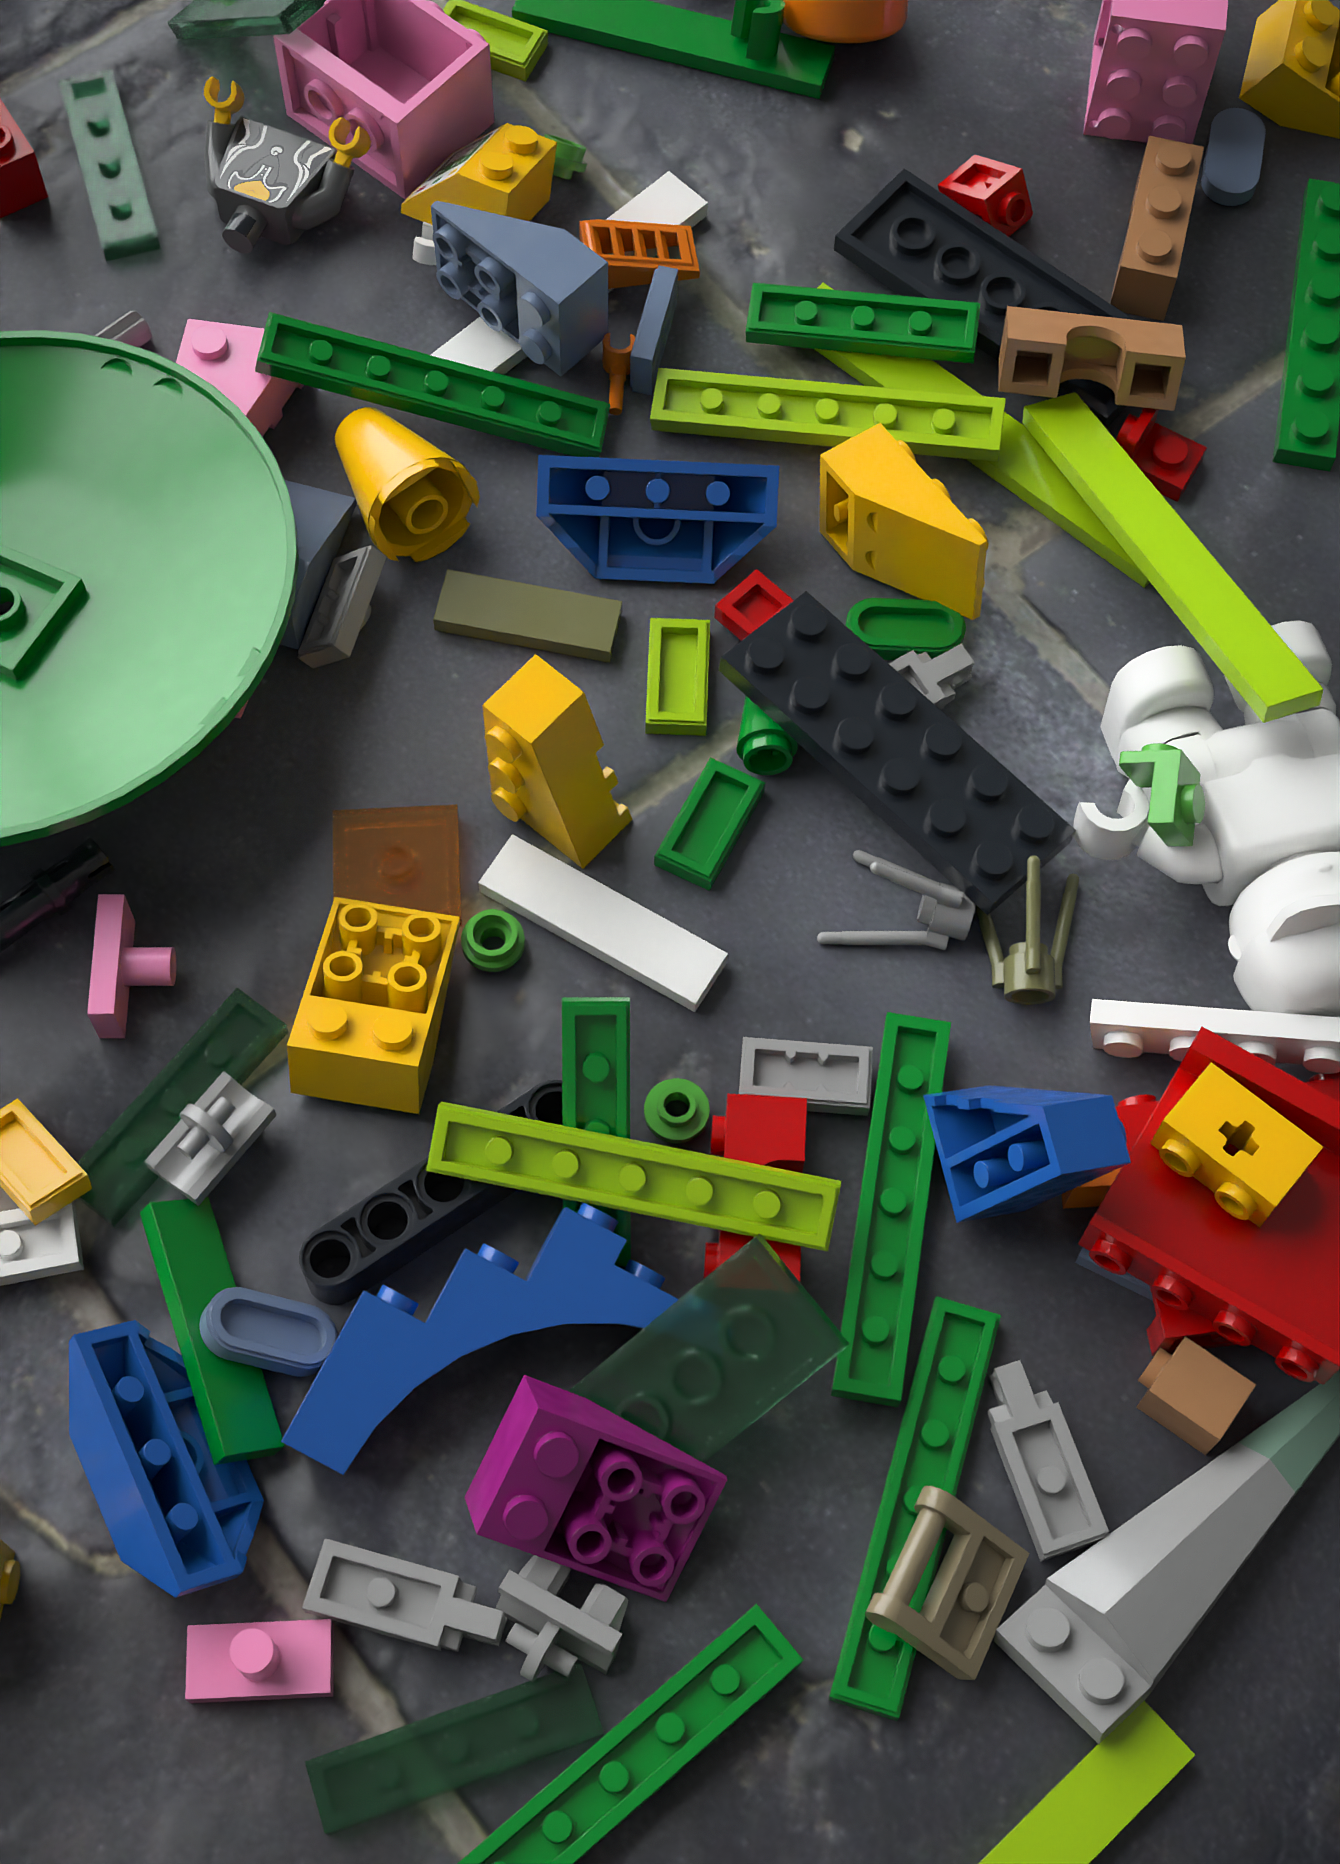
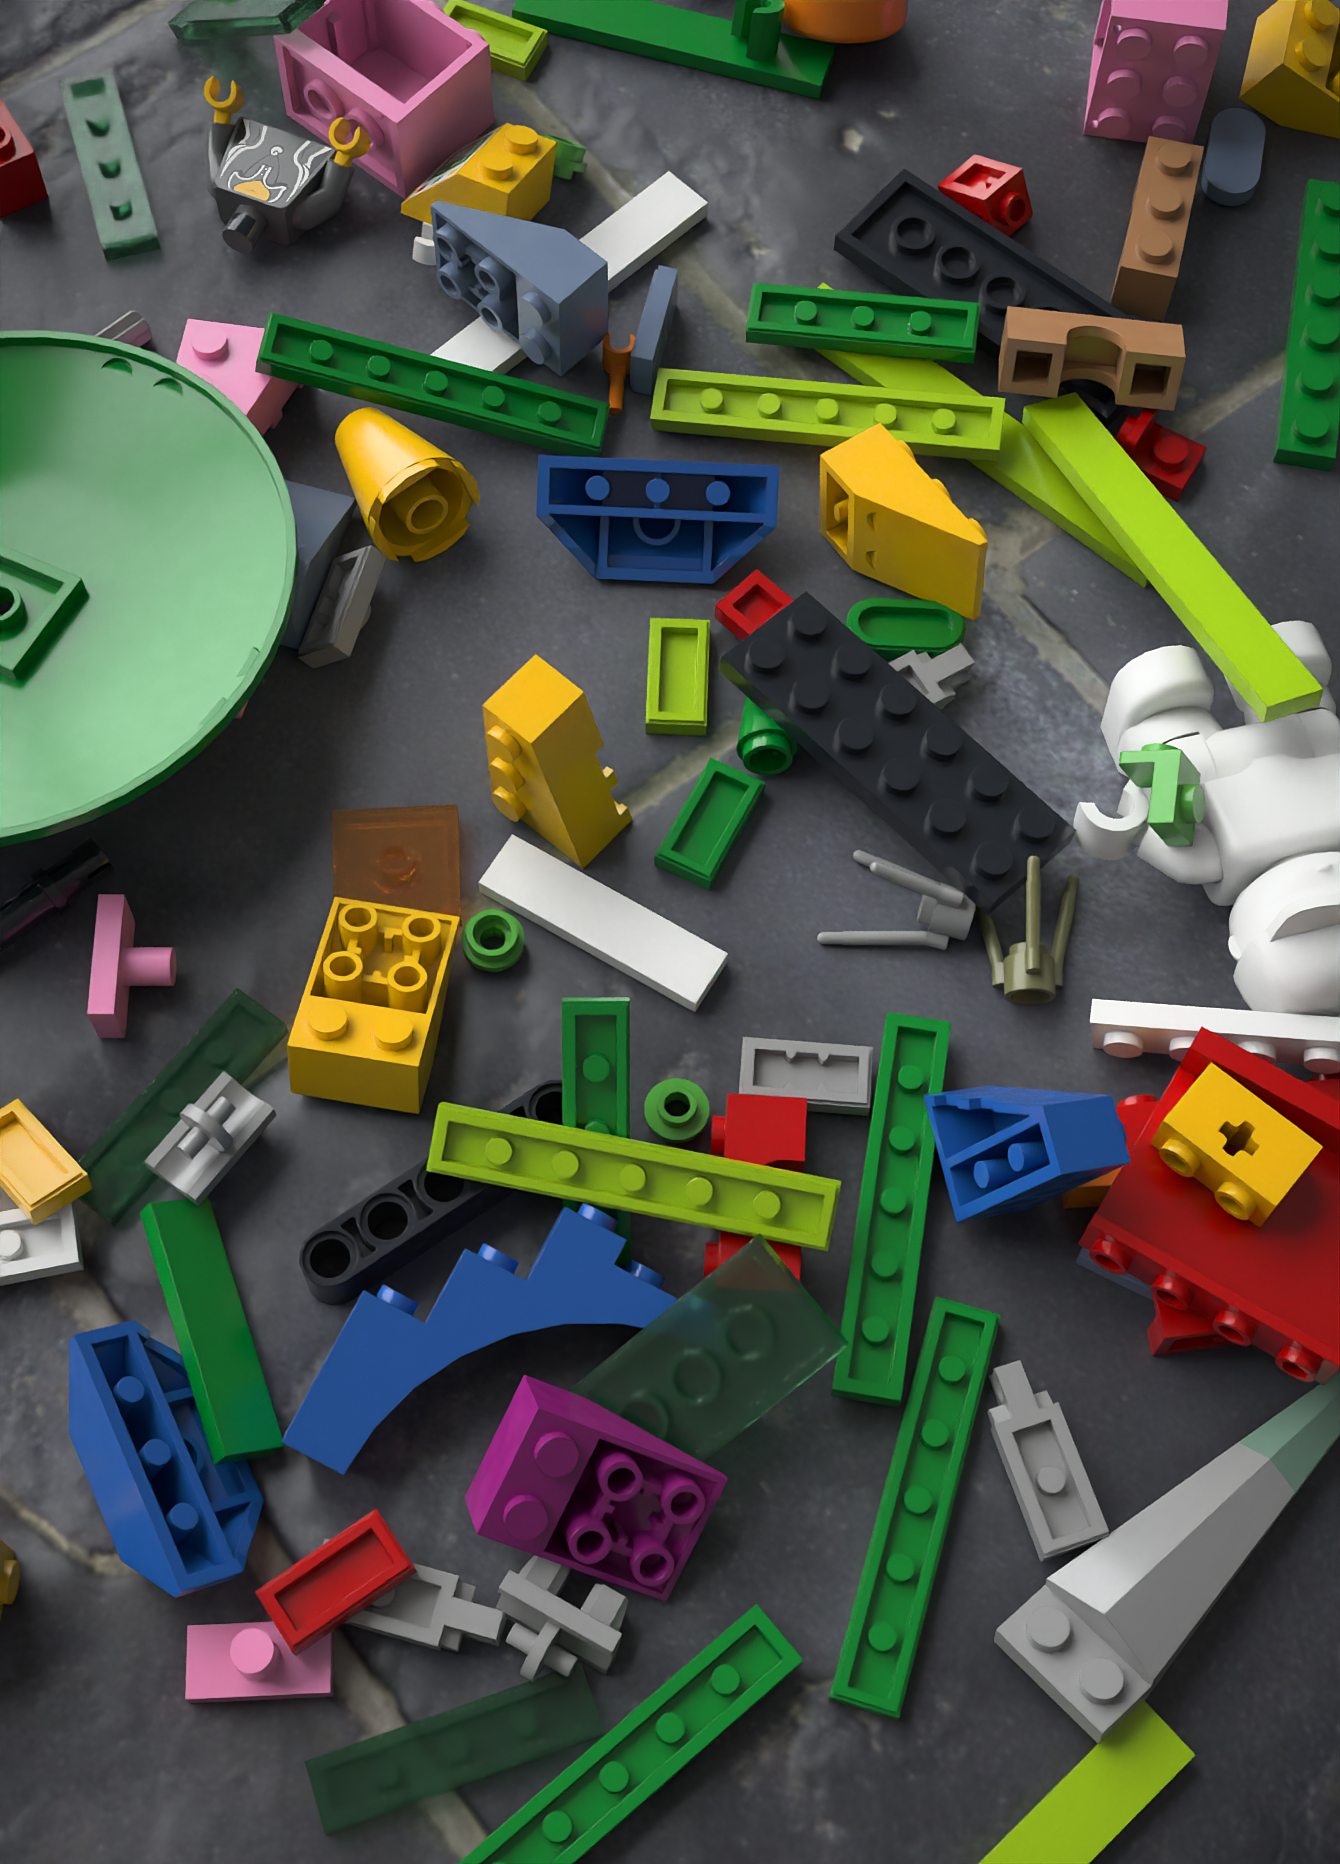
sand blue tile [199,1287,338,1377] -> none
olive tile [433,569,622,663] -> none
orange slope [579,219,700,289] -> none
dark tan plate [865,1486,1030,1680] -> none
medium nougat brick [1136,1336,1256,1456] -> none
none -> red tile [255,1509,417,1656]

